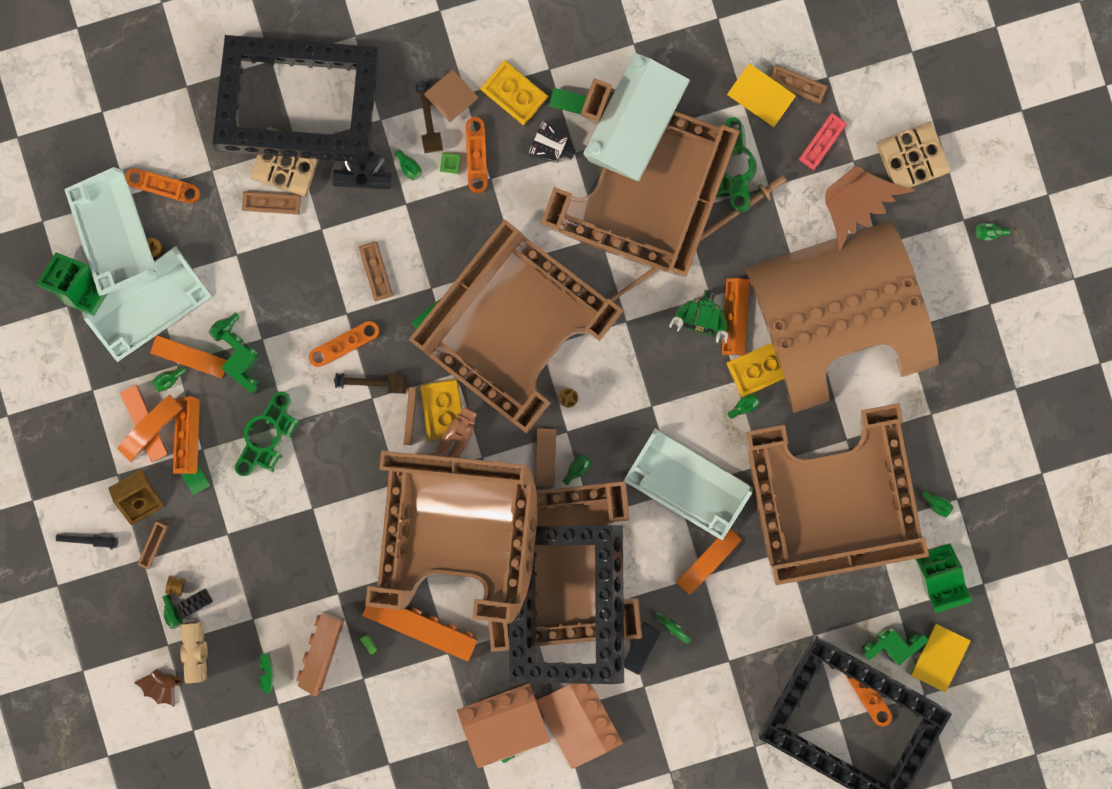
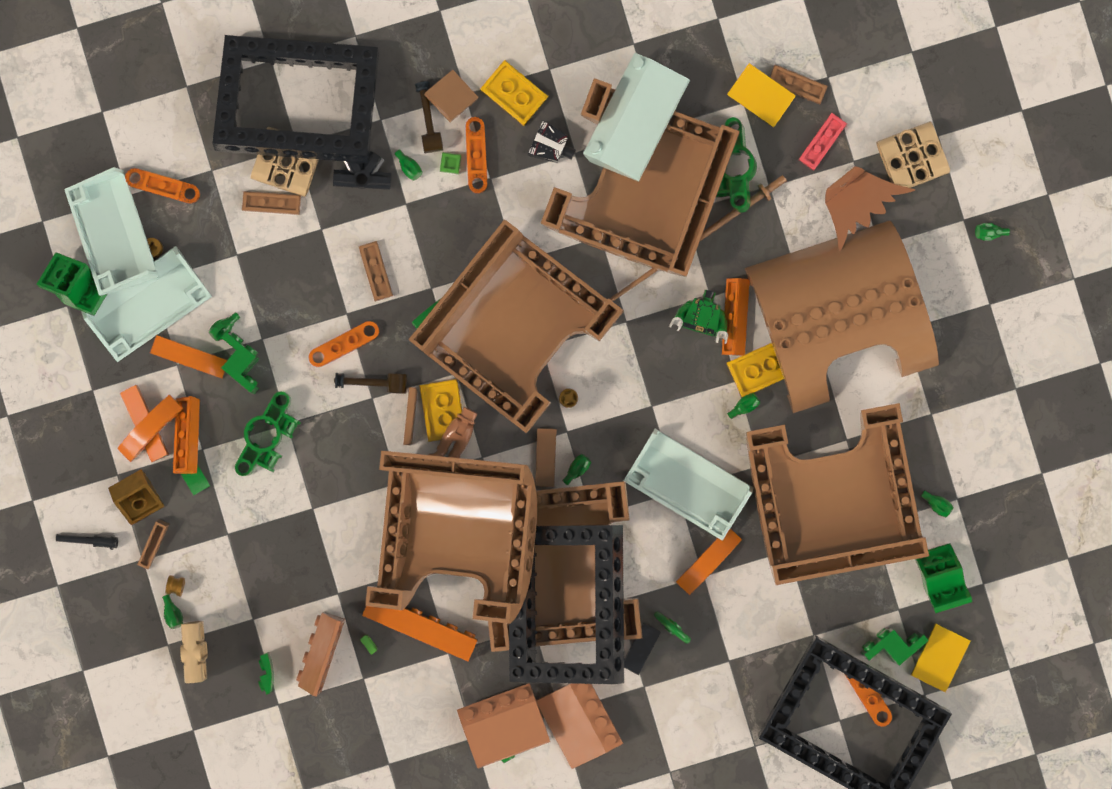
reddish brown arm [135,669,181,707] -> none
green piece [152,366,186,392] -> none
black tyre [175,588,213,618] -> none
green slope [549,88,587,115] -> none

